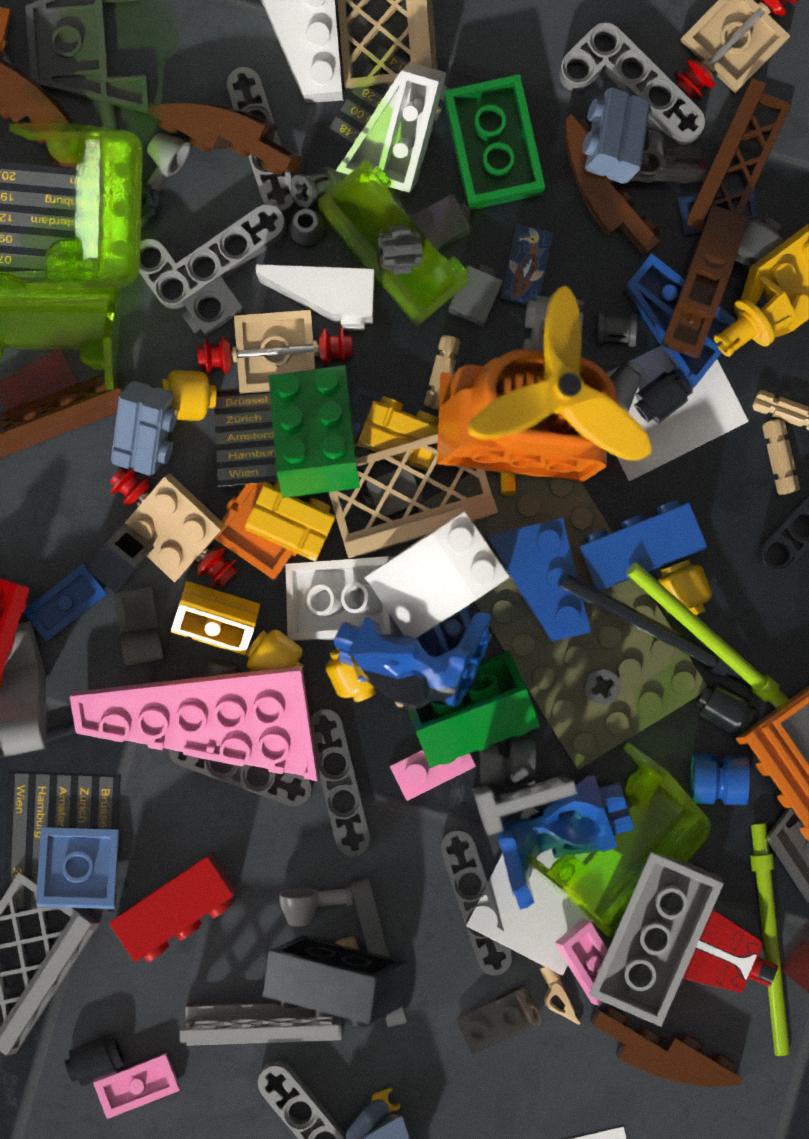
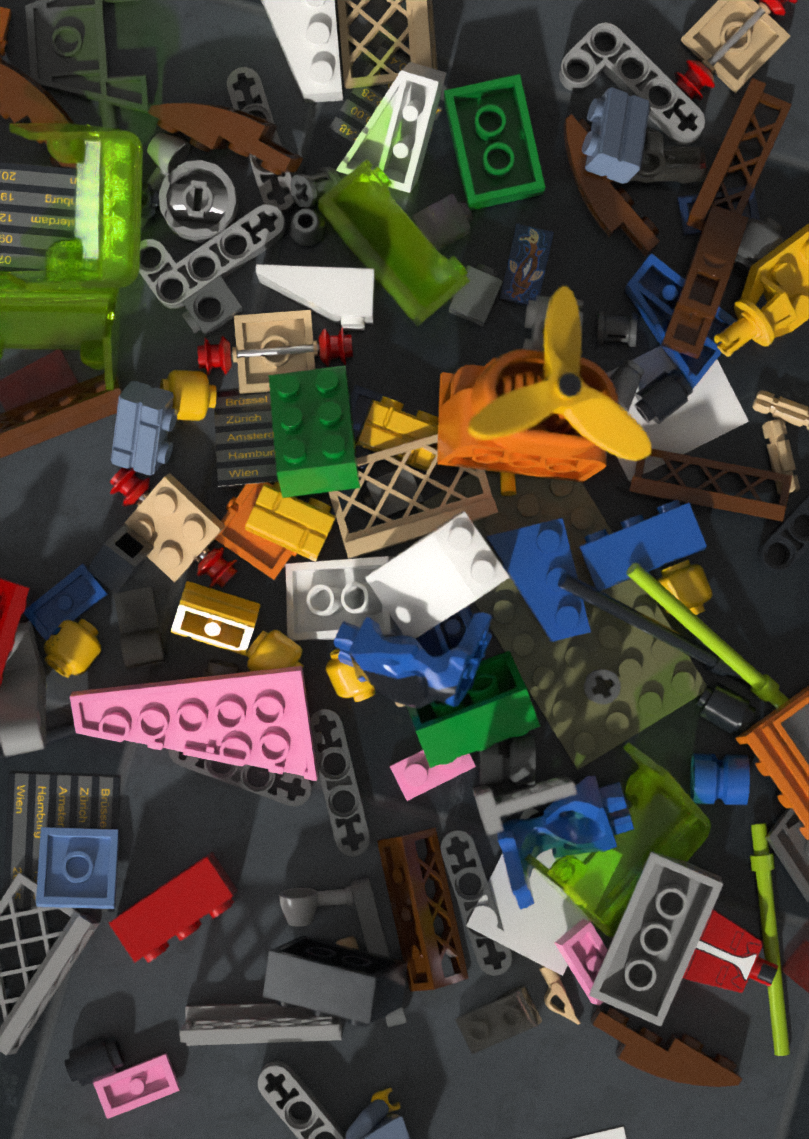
dark grey gear [377,225,422,275] -> none
tan axle [424,335,461,411] -> none
none -> yellow head [44,619,102,678]
none -> light grey brick [159,160,239,244]
none -> reddish brown fence [377,827,469,992]
none -> reddish brown fence [630,448,792,521]

